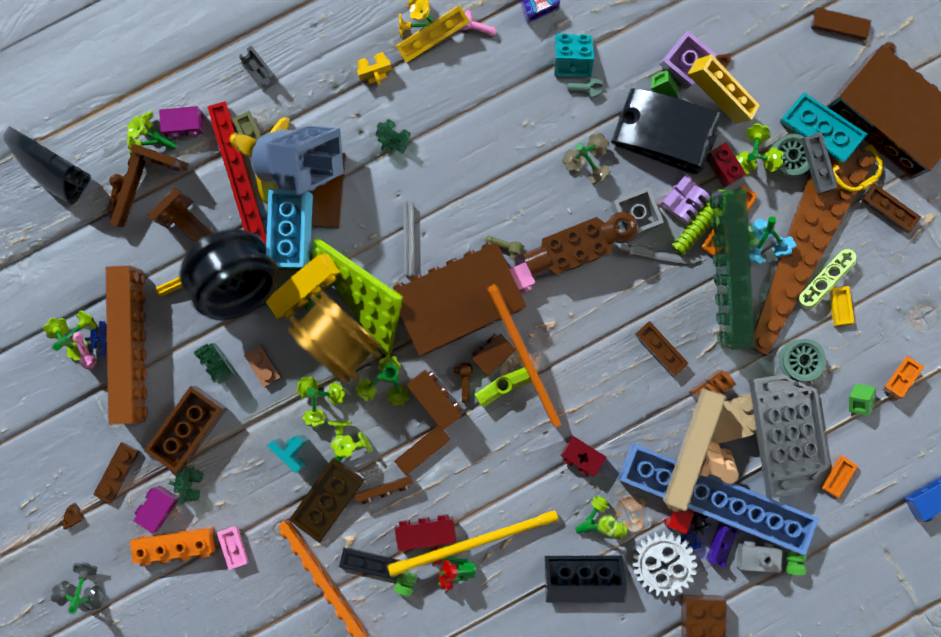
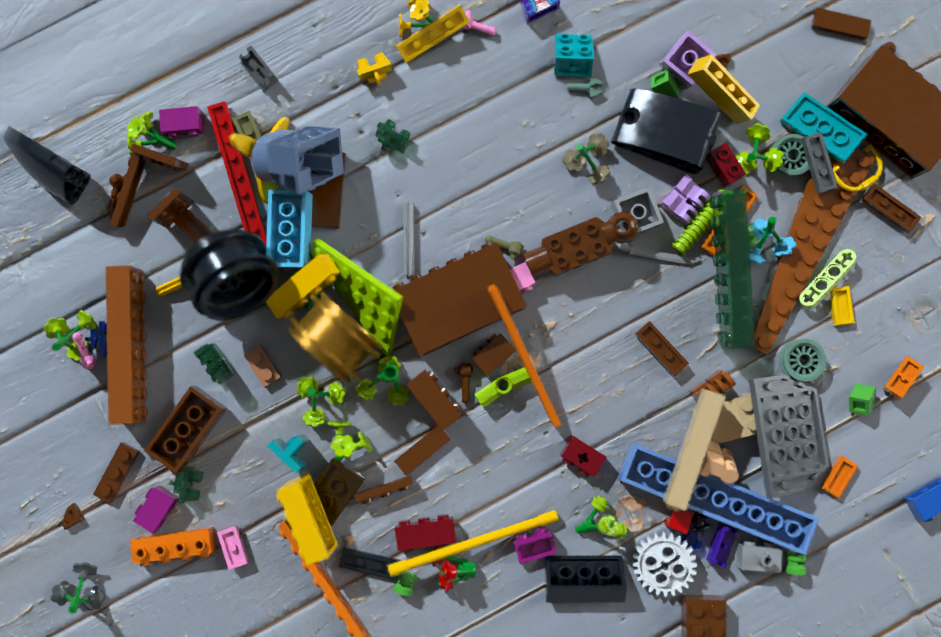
none -> yellow brick [277,473,338,565]
none -> magenta bracket [513,528,557,564]

